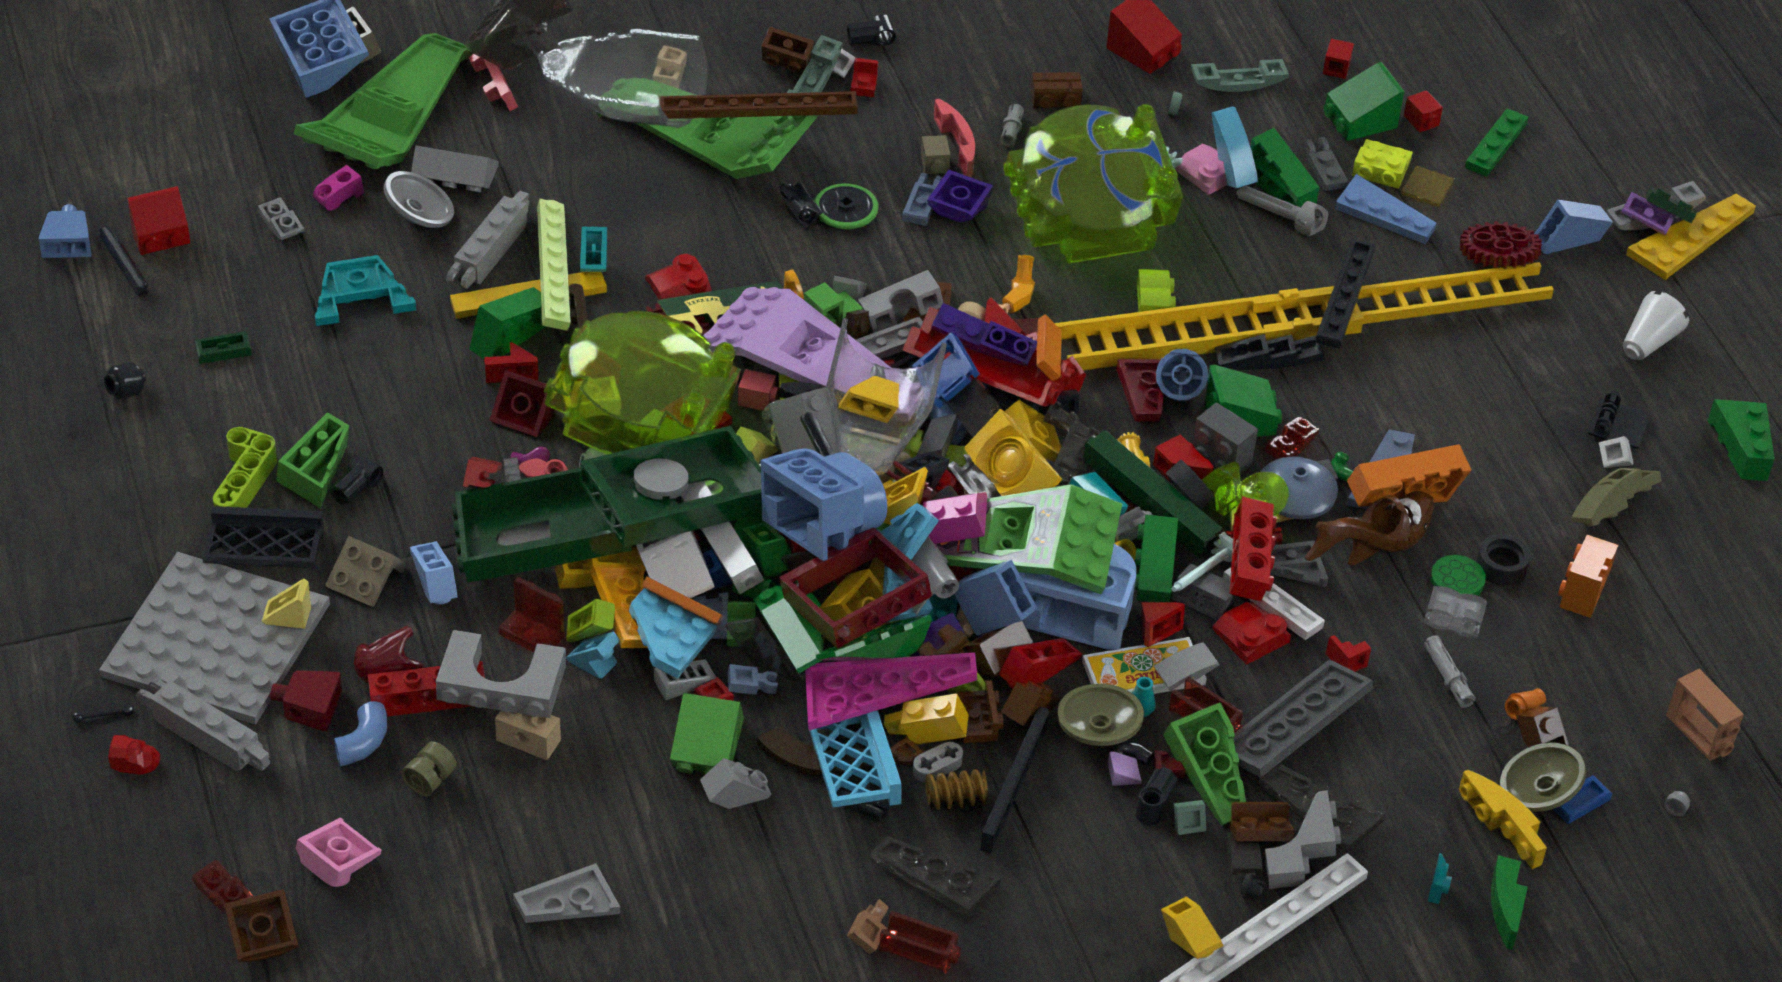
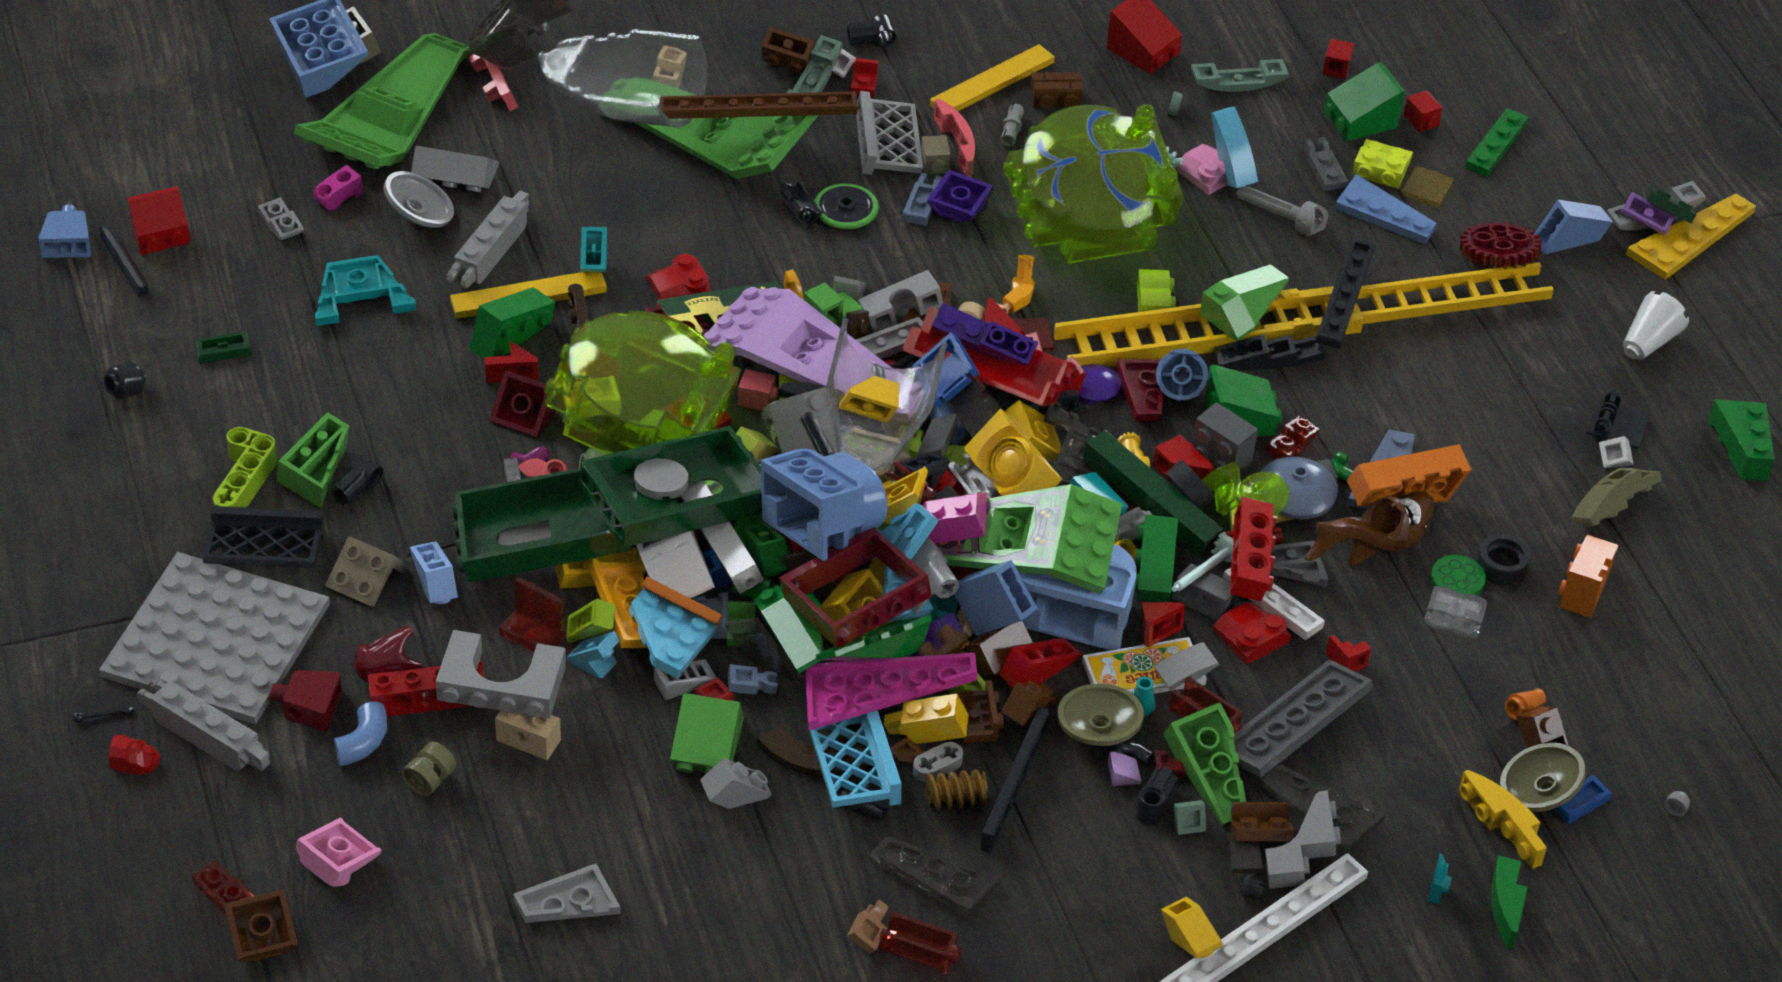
light yellow slope [262,579,311,629] -> none
red hinge [463,457,503,488] -> none
yellowish green plate [537,199,570,331] -> none
orange tile [1036,314,1062,381] -> none
green wedge [1250,128,1319,207] -> none
light grey pin [1424,635,1476,708] -> none
nougat window [1666,669,1744,761] -> none
none -> light grey fence [856,91,923,175]
none -> yellow tile [929,44,1055,111]
none -> dark purple dish [1079,364,1121,405]
none -> bright green wedge [1200,265,1289,341]

